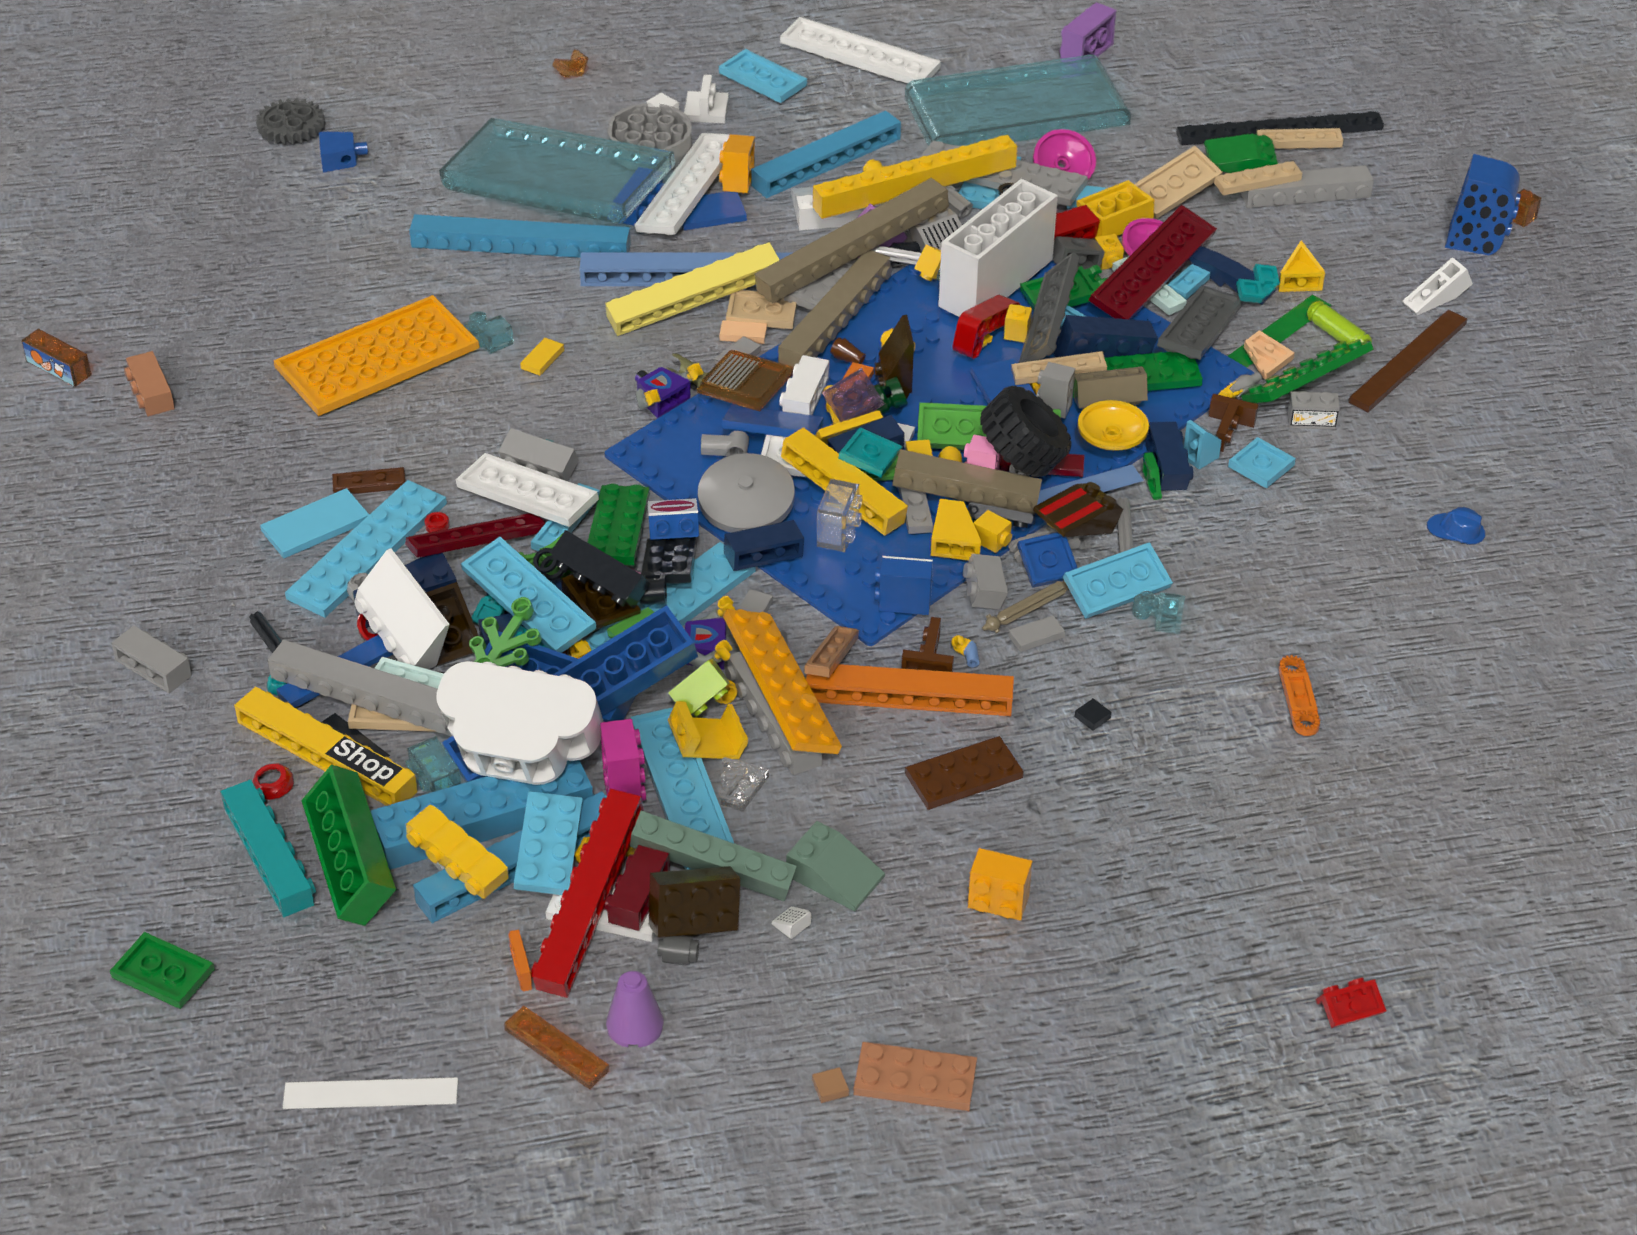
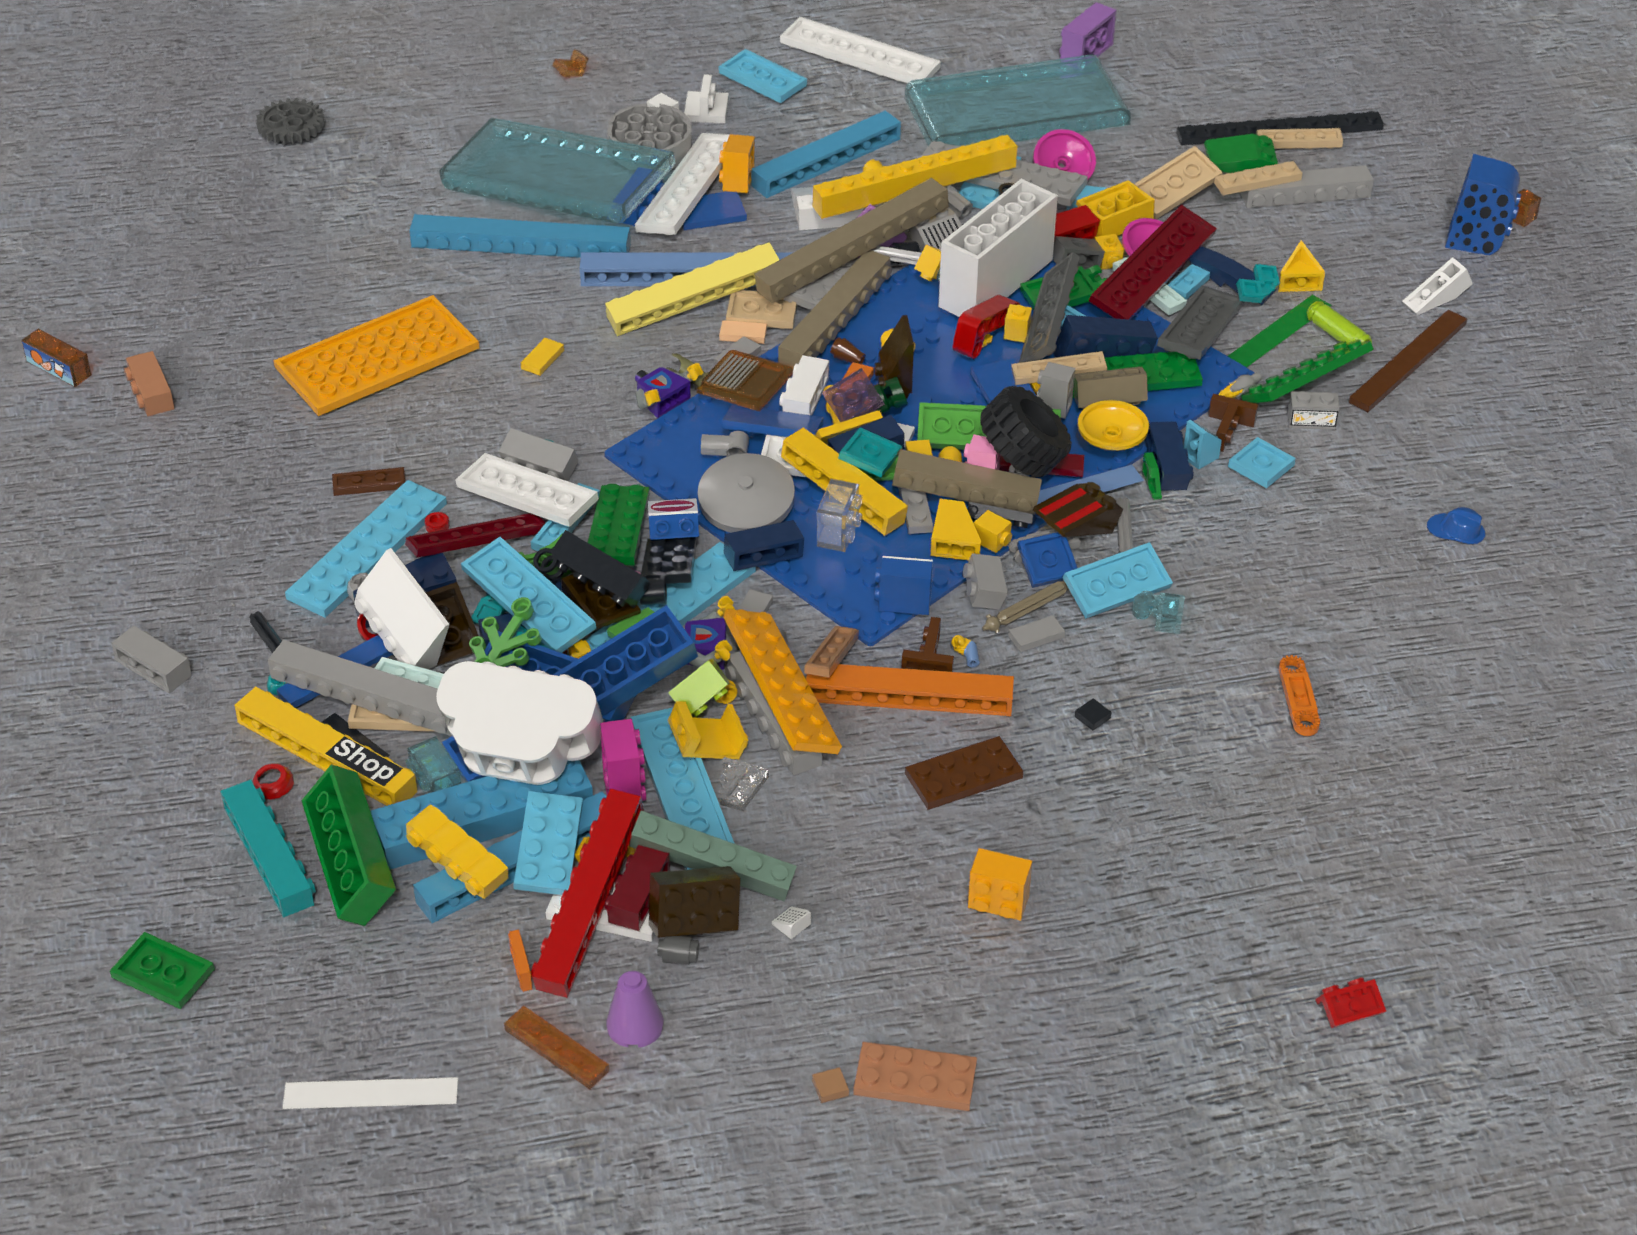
medium azure tile [260,488,369,559] -> none
blue torso [319,132,368,172] -> none
clear light blue brick [464,311,513,354] -> none
sand green slope [786,821,885,911] -> none
light nougat wing [1244,330,1295,380] -> none

